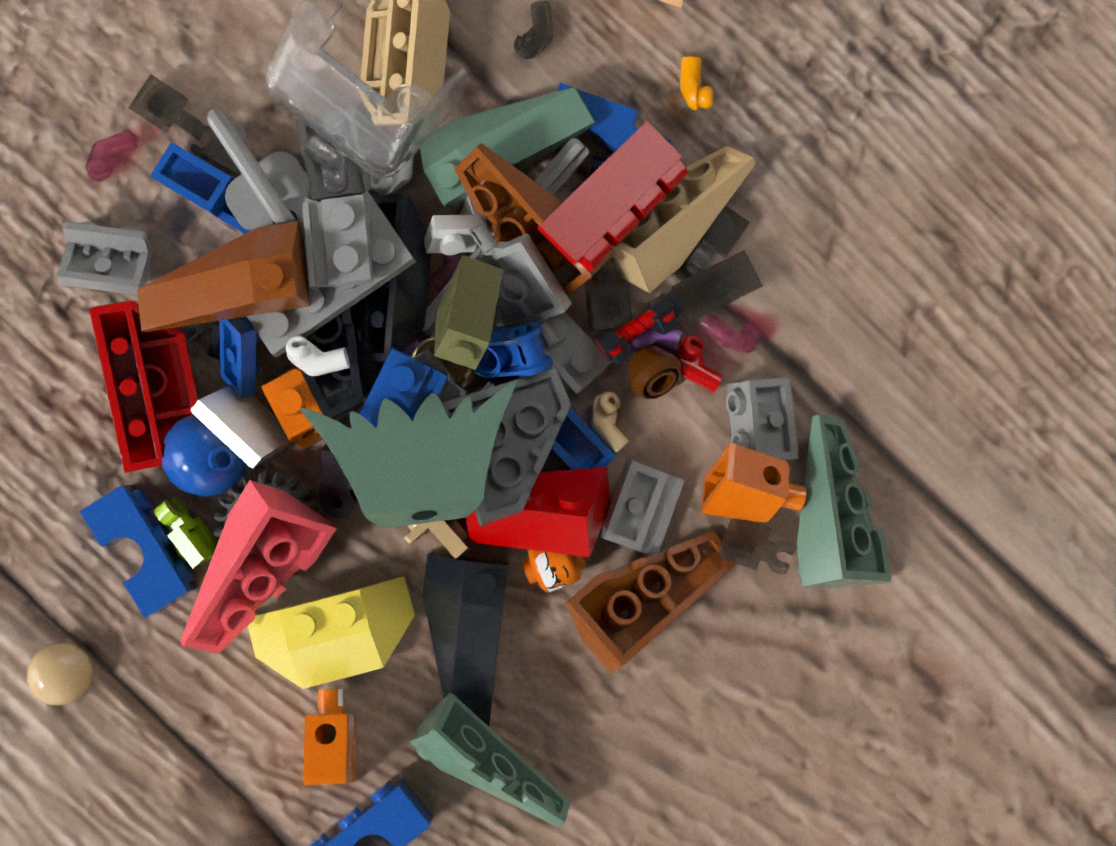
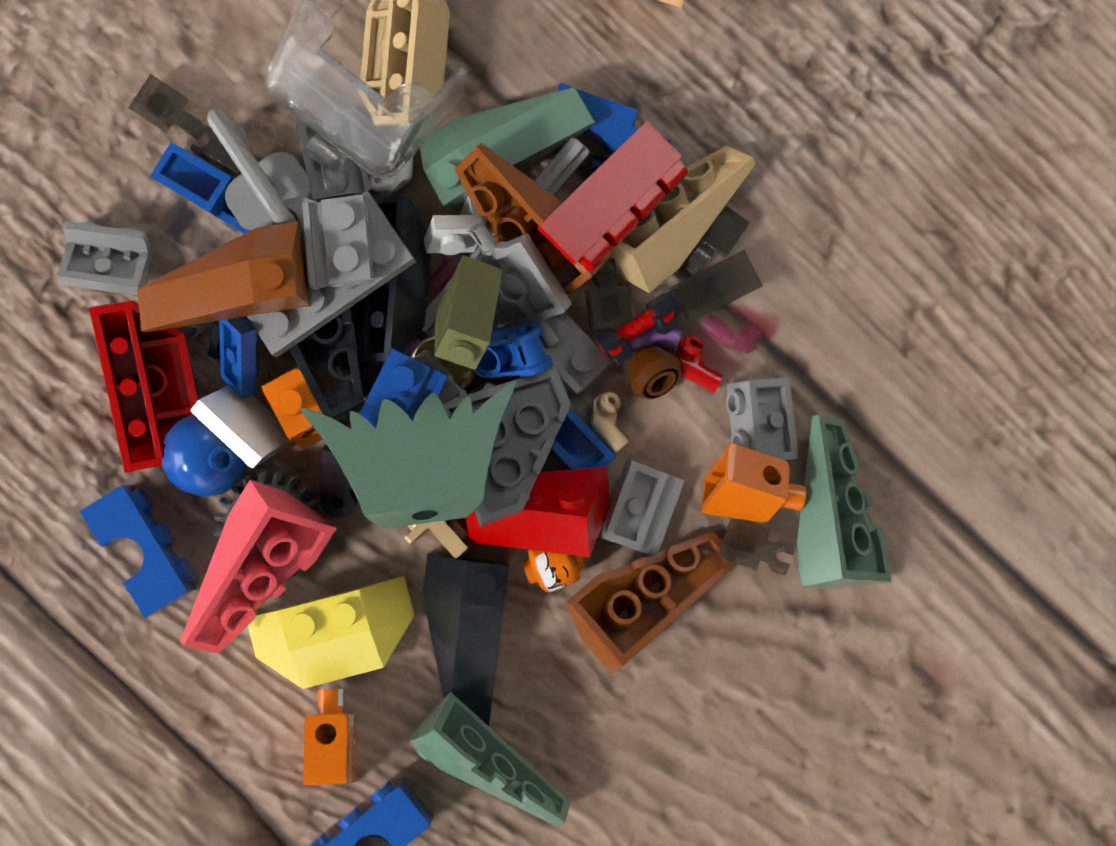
tan hair [27,643,93,706] -> none
clear pink arm [85,129,137,182] -> none
lime plate [154,495,218,568] -> none
white arm [286,336,350,376] -> none
clear smoke arm [513,1,554,59] -> none
light orange arm [680,56,714,111] -> none

